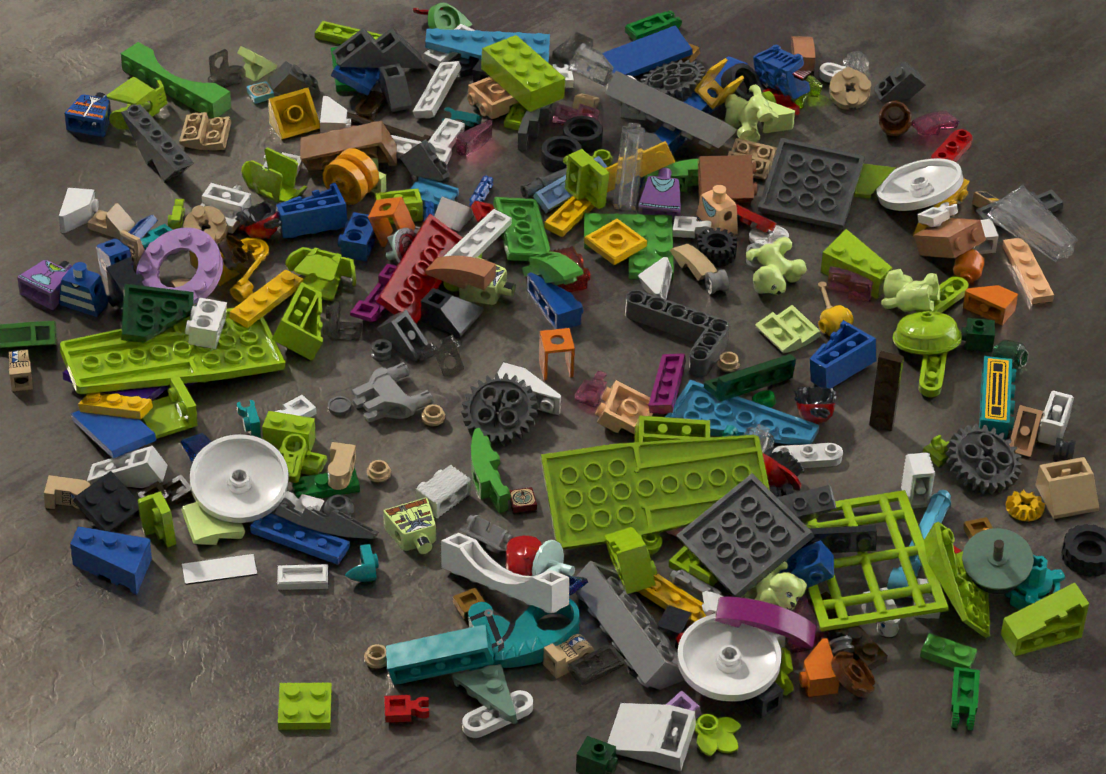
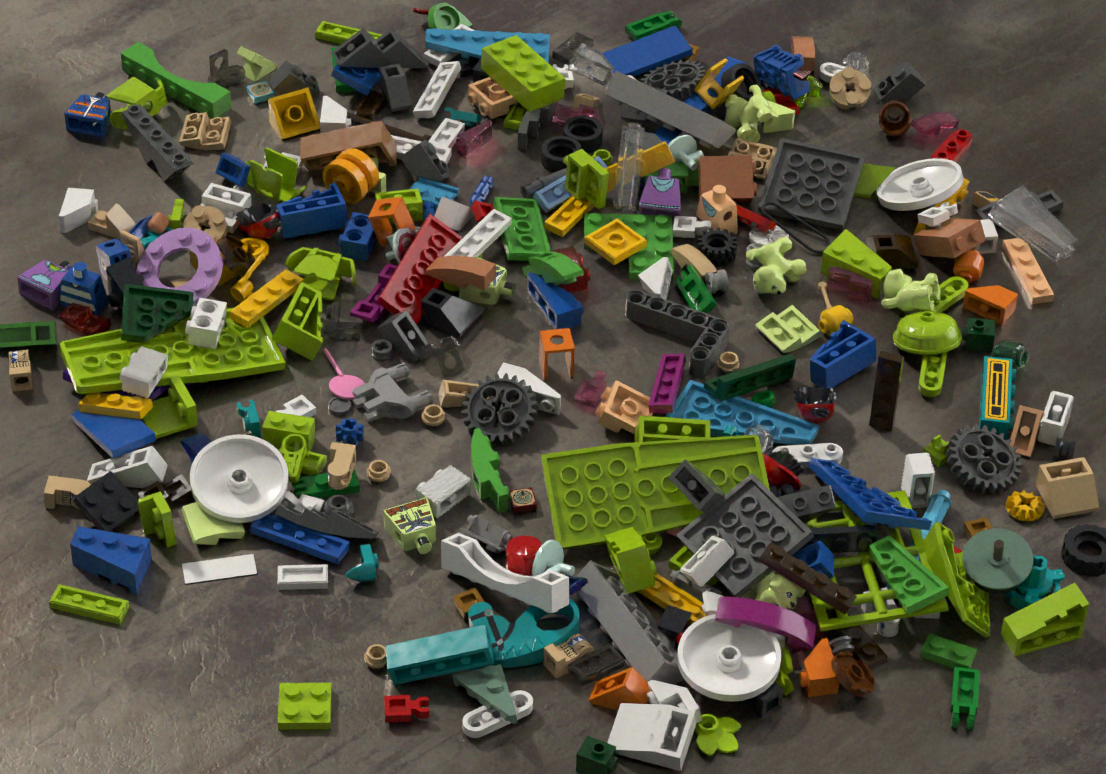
none -> lime tile [49,584,130,625]
none -> clear red slope [58,303,112,336]
none -> white brick [120,346,168,399]
none -> nougat piece [148,212,170,235]
none -> blue slope [215,153,251,187]
none -> bright pink piece [323,348,365,400]
none -> blue gear [335,418,364,446]
none -> tan slope [438,380,490,408]
none -> orange slope [588,667,650,710]
none -> white slope [647,680,702,723]
none -> light aqua shield [668,135,704,171]
none -> dark grey slope [669,460,726,512]
none -> green hinge [674,264,717,314]
none -> white slope [680,536,734,587]
none -> dark brown plate [758,543,857,615]
none -> black piece [761,202,831,254]
none -> blue wing [808,457,932,531]
none -> dark brown slope [866,234,918,269]
none -> bright green wing [869,536,949,615]

